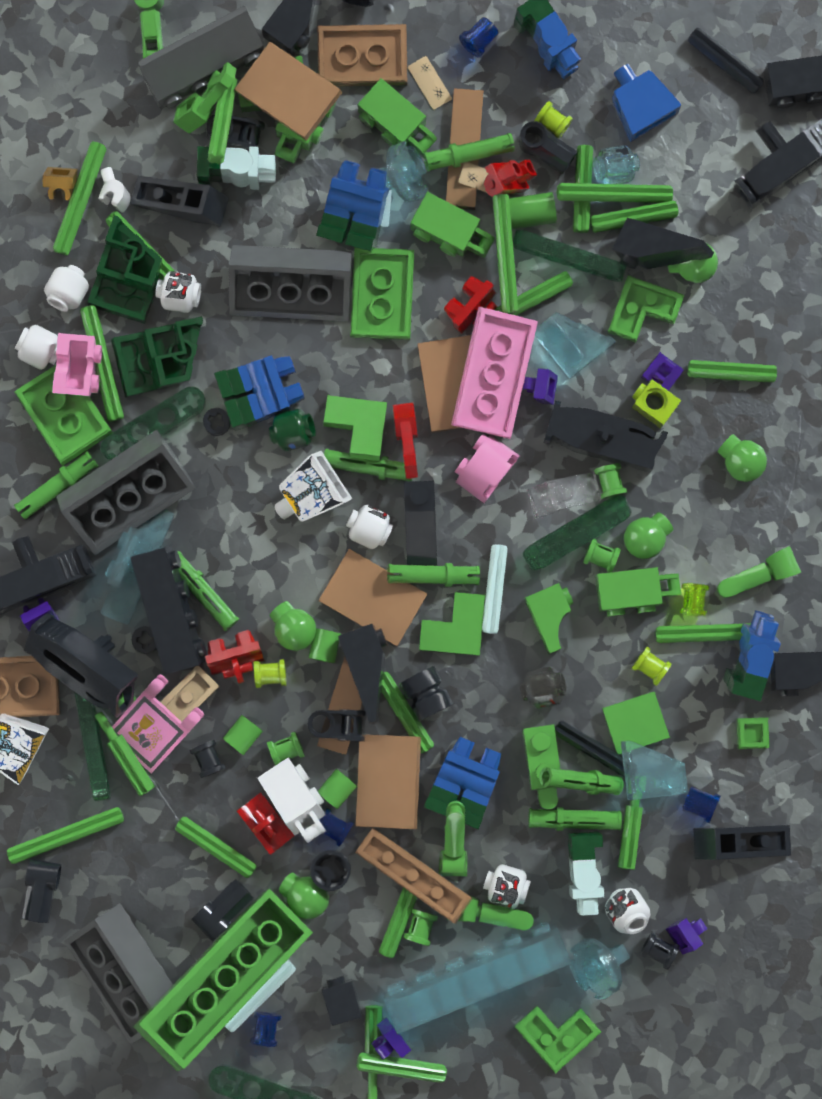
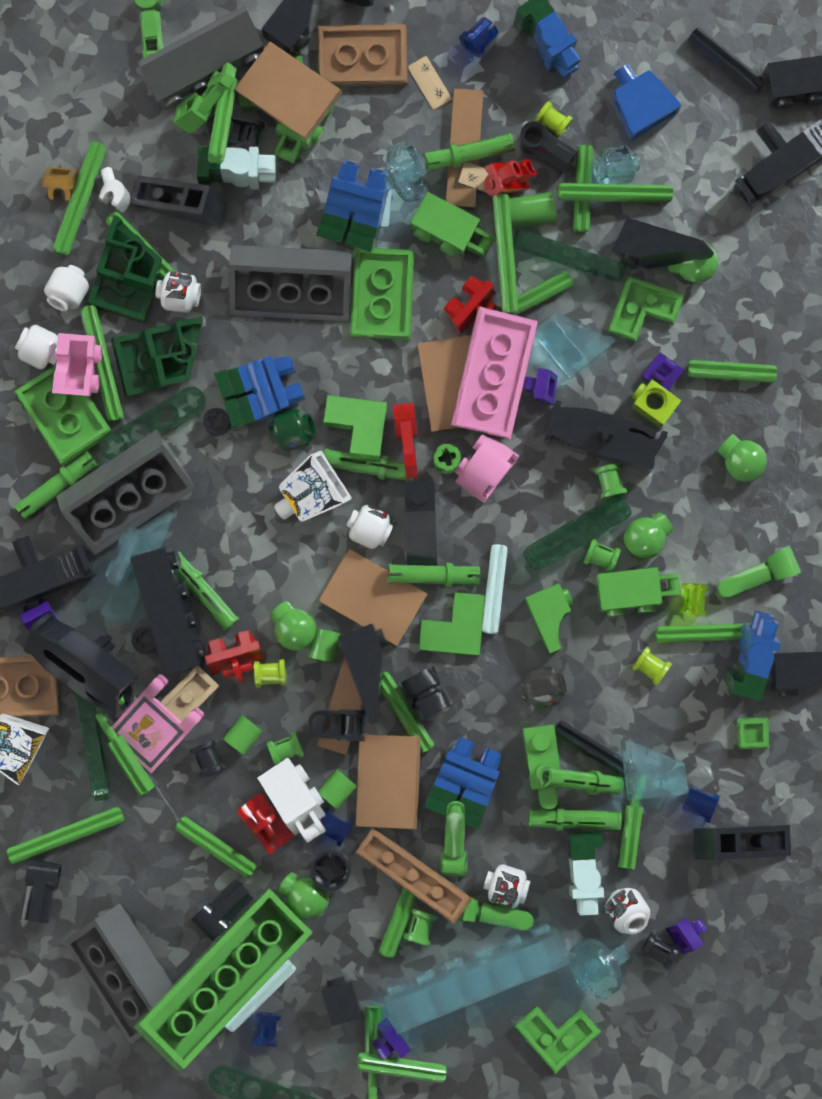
bright green brick [357,78,437,155] -> none
clear bracket [527,472,602,519] -> none
bright green axle [590,200,679,233] -> none
bright green piece [602,692,670,754] -> none
none -> bright green bush [433,444,461,474]

